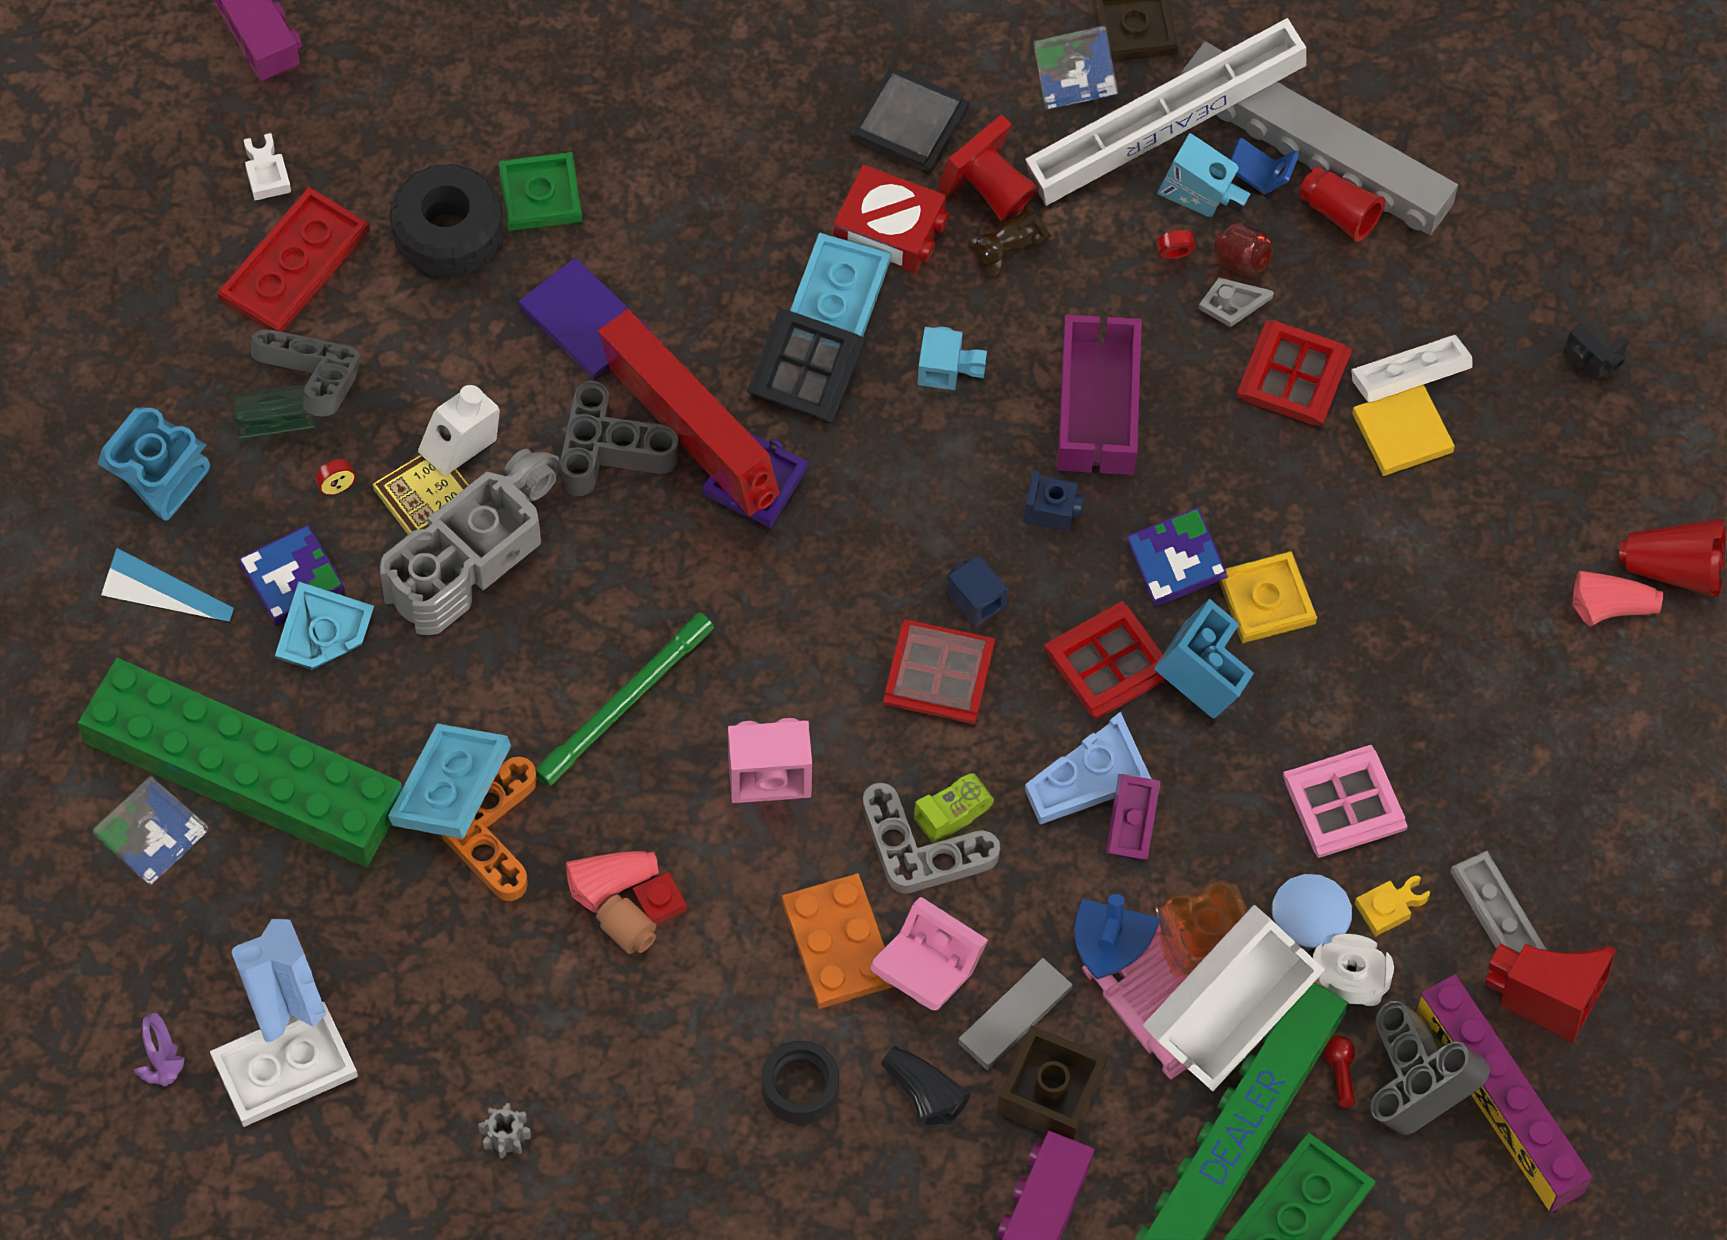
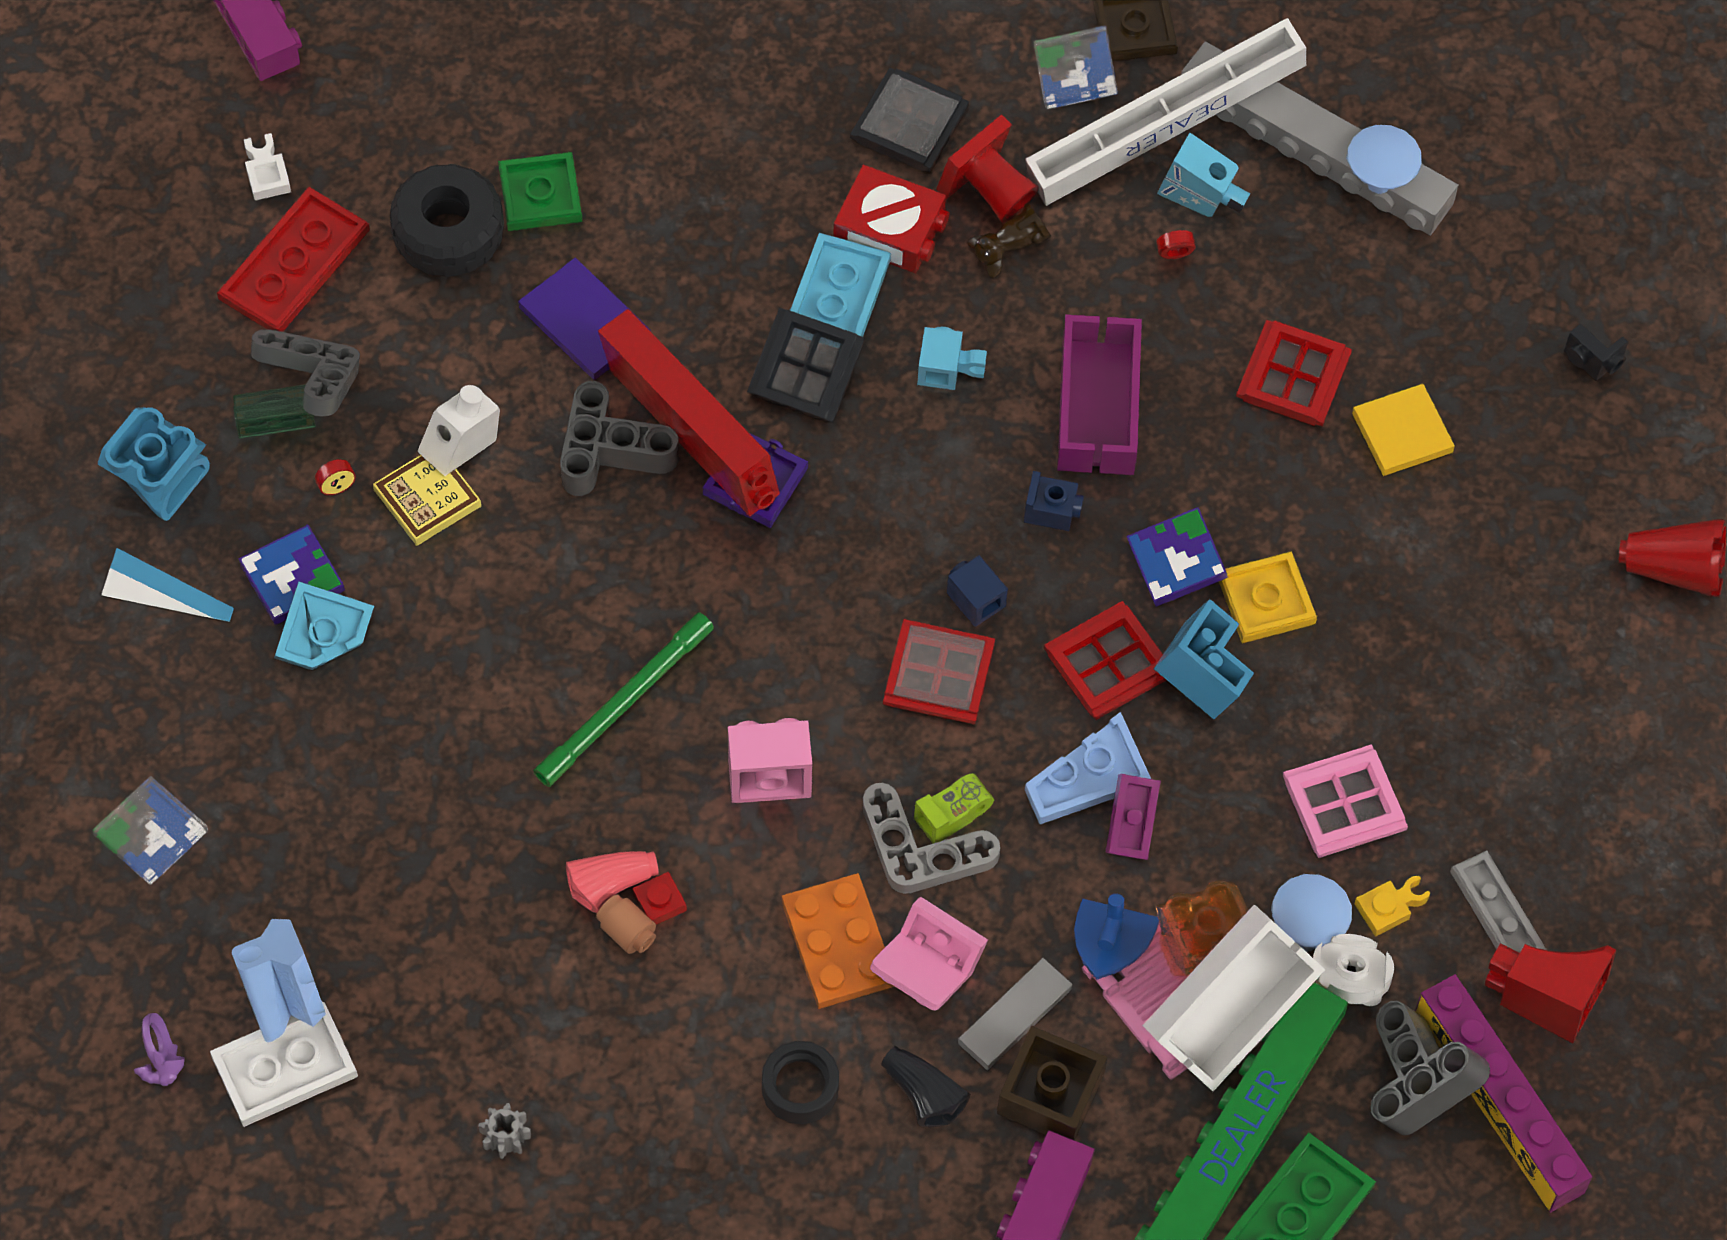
green brick [78,658,402,868] -> none
light grey brick [380,449,560,635] -> none
medium azure plate [388,724,511,839] -> none
orange beam [441,756,537,901] -> none
light grey piece [1198,278,1274,327] -> none
clear red head [1215,222,1273,277] -> none
blue bracket [1230,138,1299,195] -> none
red plant [1299,166,1385,242] -> none
red bar [1322,1036,1355,1108] -> none
white plate [1352,335,1472,403] -> none
coral piece [1572,570,1663,627] -> none
none -> light blue dish [1346,125,1422,194]

